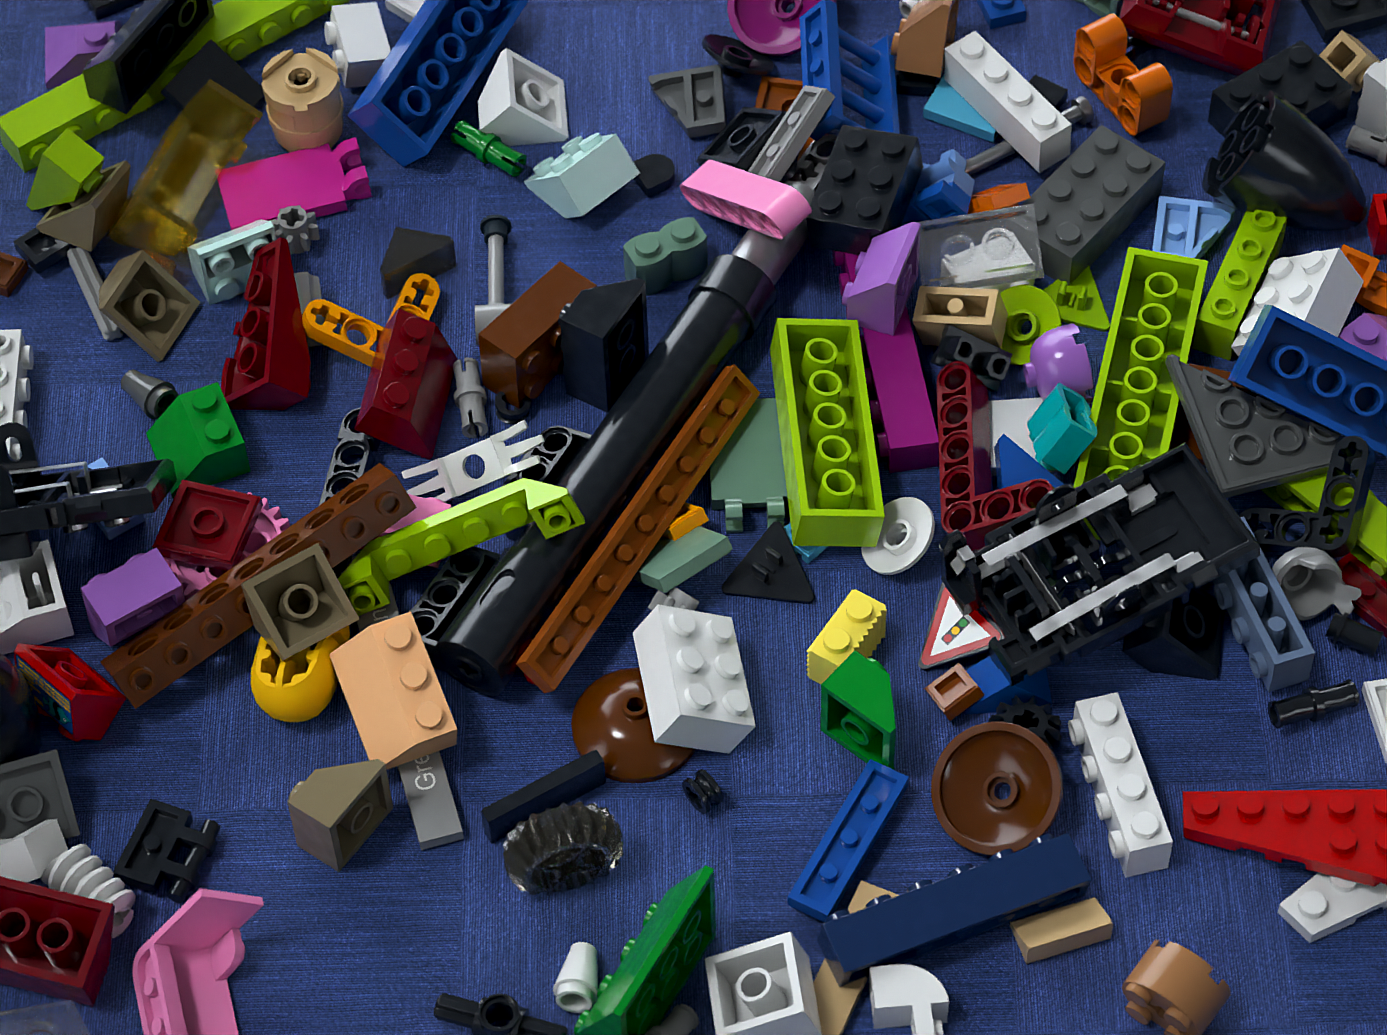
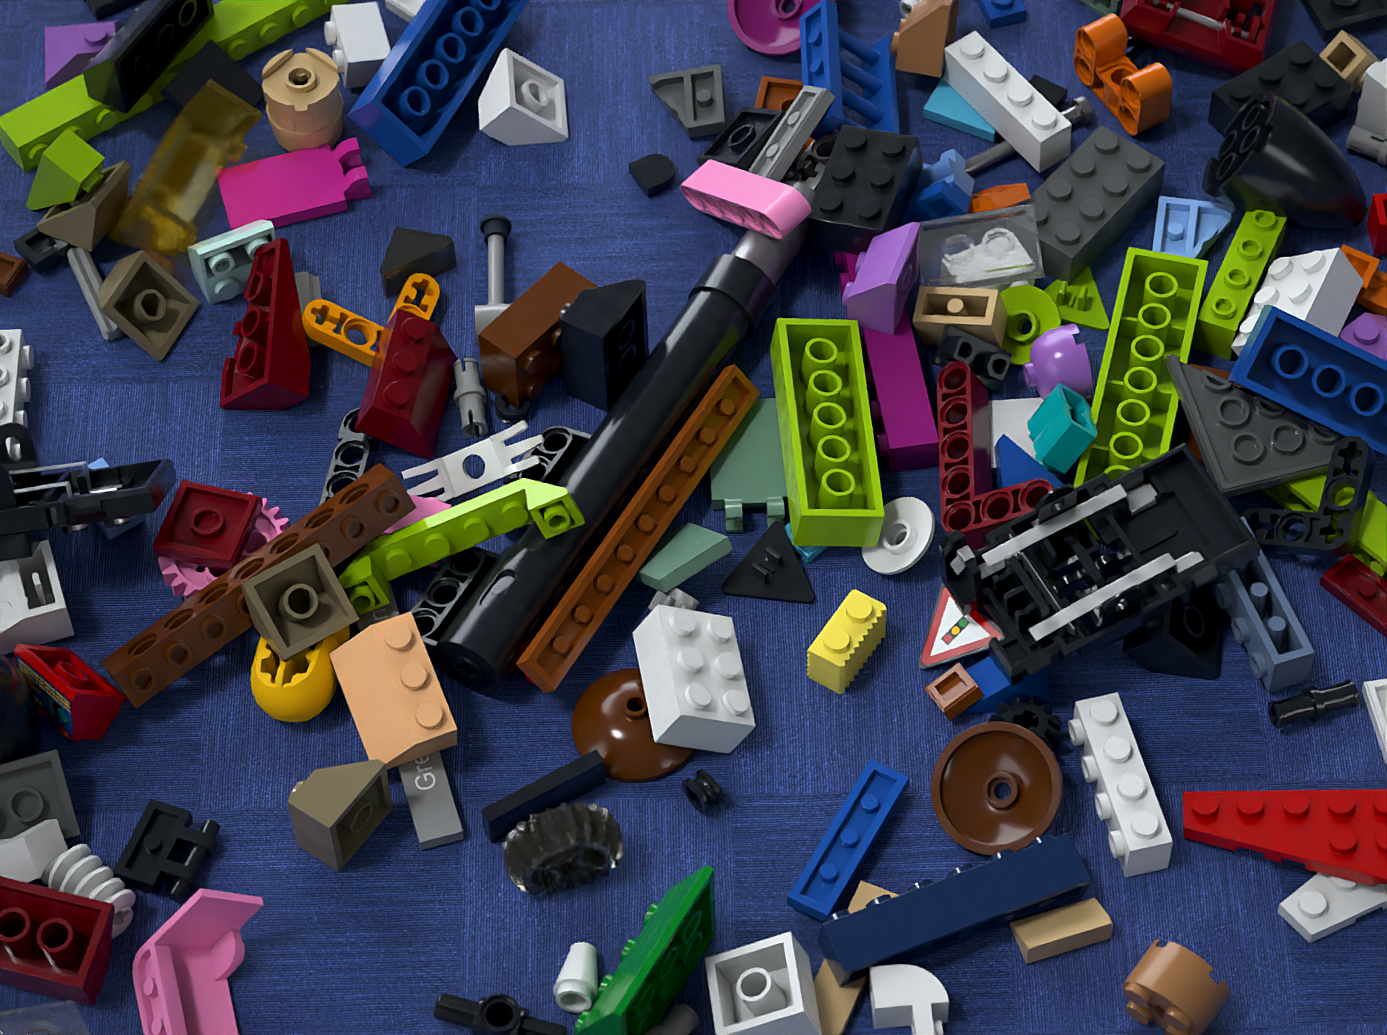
medium lavender slope [80,547,185,647] -> none
dark grey cone [121,369,179,419] -> none
green slope [146,382,251,499] -> none
light grey gear [270,205,320,255] -> none
green pin [451,120,527,177] -> none
light aqua slope [524,133,640,218] -> none
sand green brick [623,217,708,296] -> none
light orange tile [661,502,709,541] -> none
black dish [702,34,774,78] -> none
green slope [820,650,896,770] -> none
black tile [897,70,936,96] -> none
light grey hat [1272,547,1362,621] -> none
black pin [1325,612,1384,657] -> none

